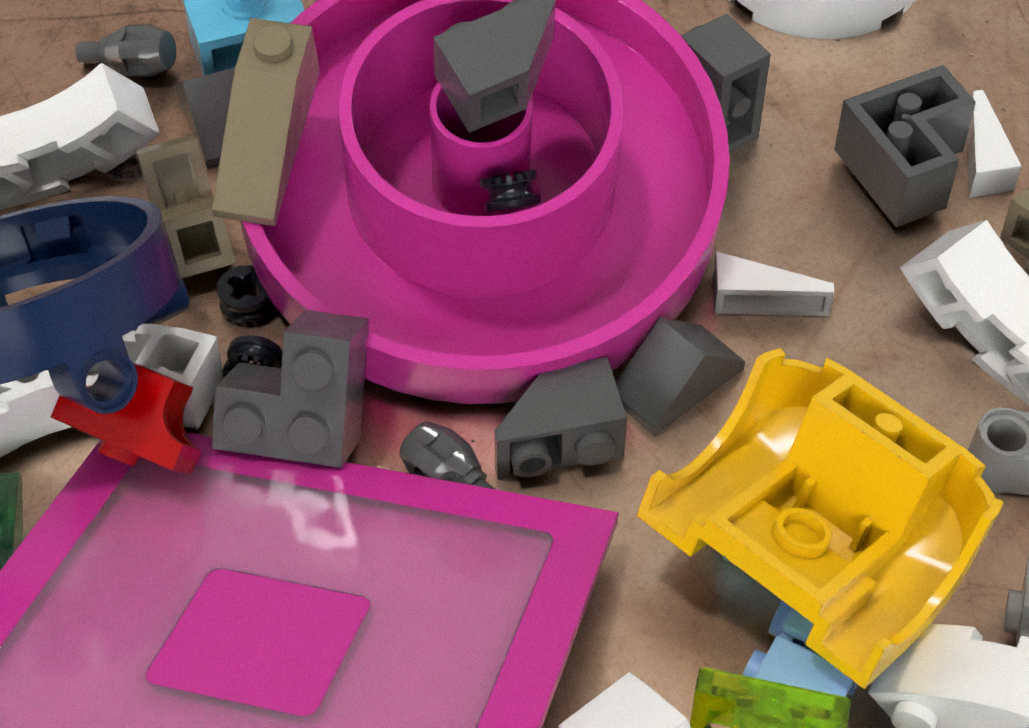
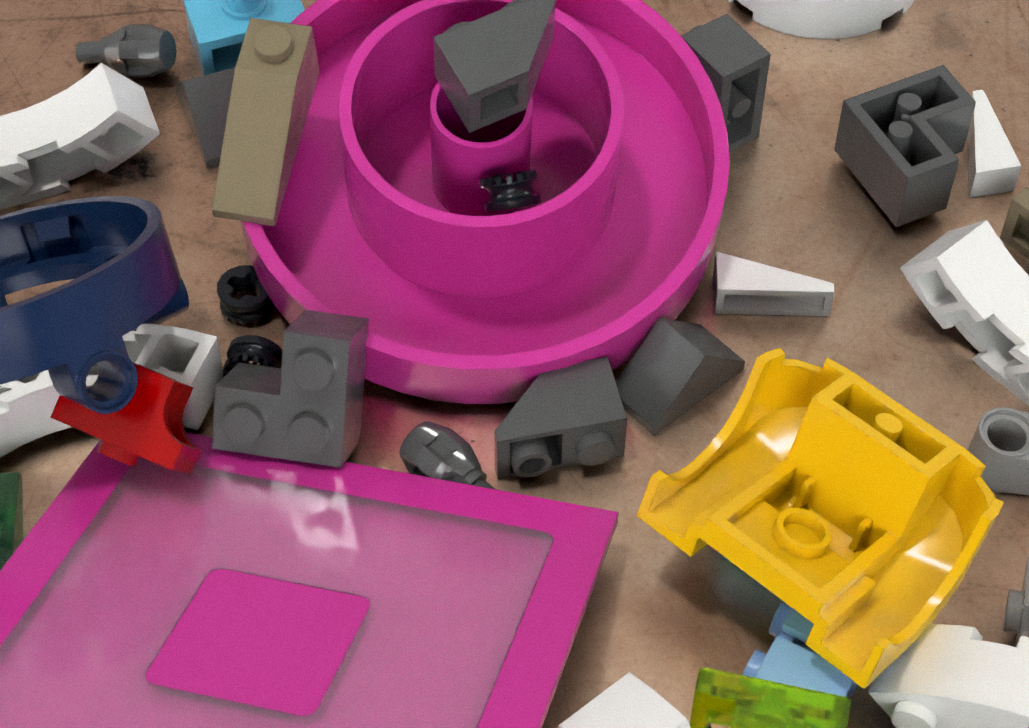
dark tan brick [135,134,236,279] -> none

